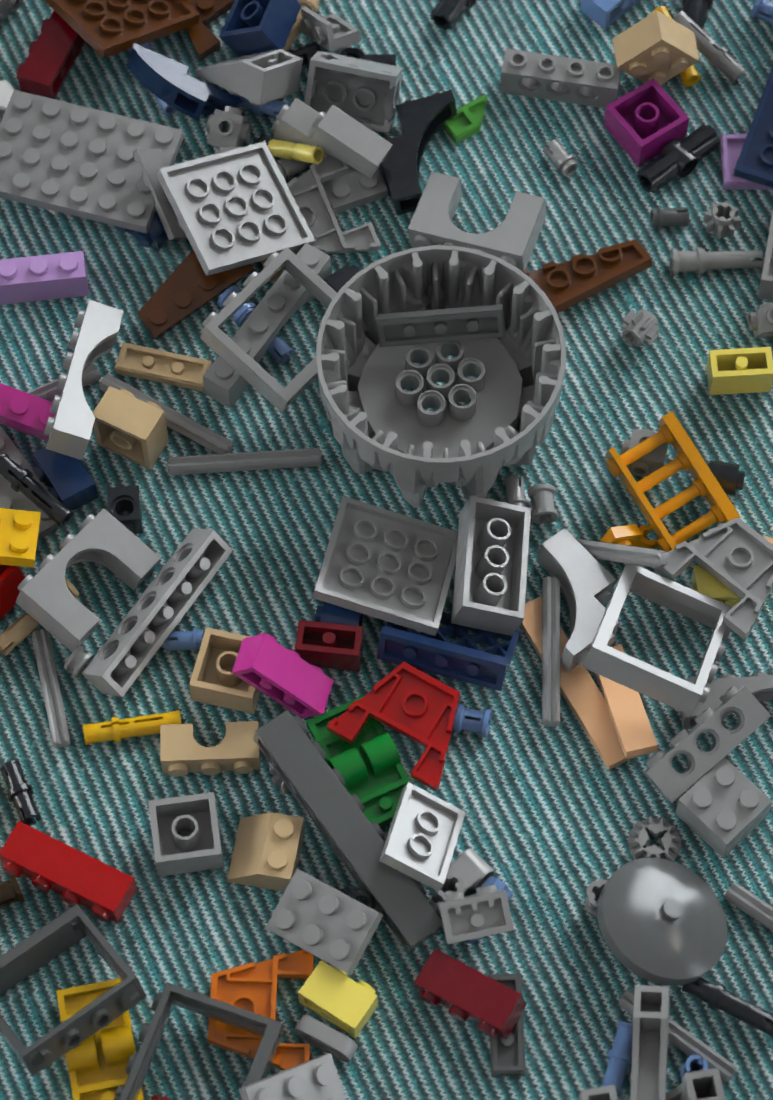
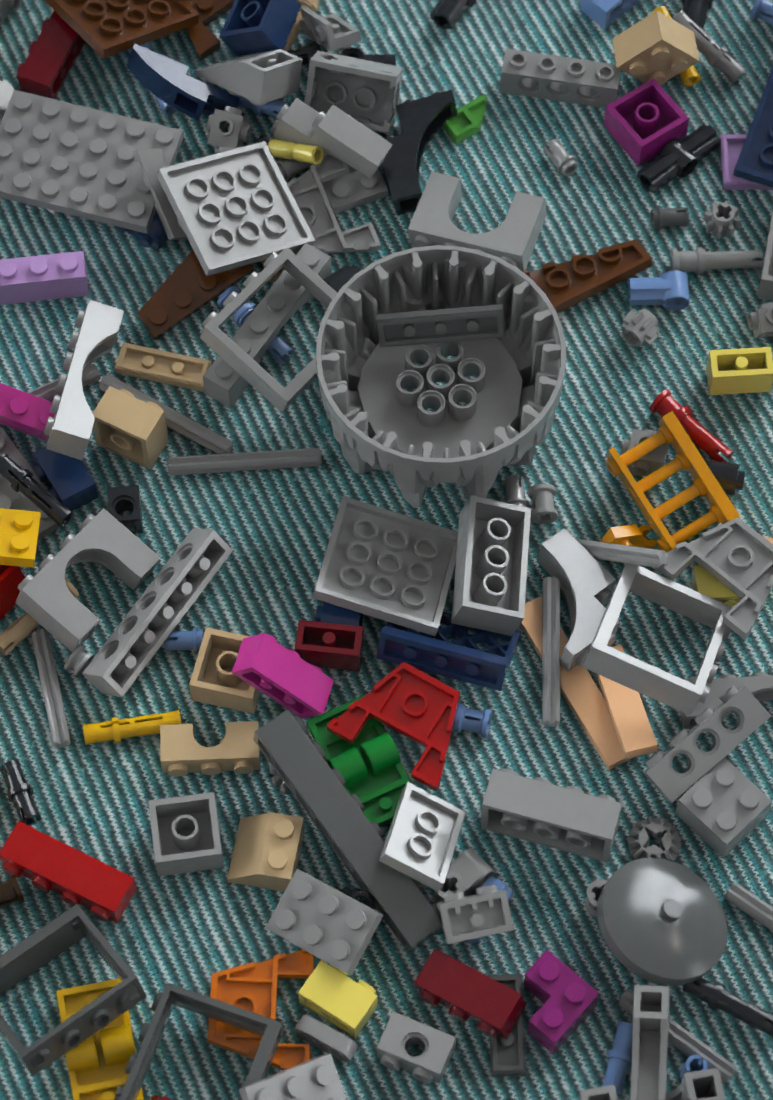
none -> light grey brick [377,1011,456,1084]
none -> light grey brick [481,769,622,863]
none -> magenta brick [524,950,599,1055]
none -> medium blue piece [628,271,689,311]
none -> red pin [649,389,734,463]

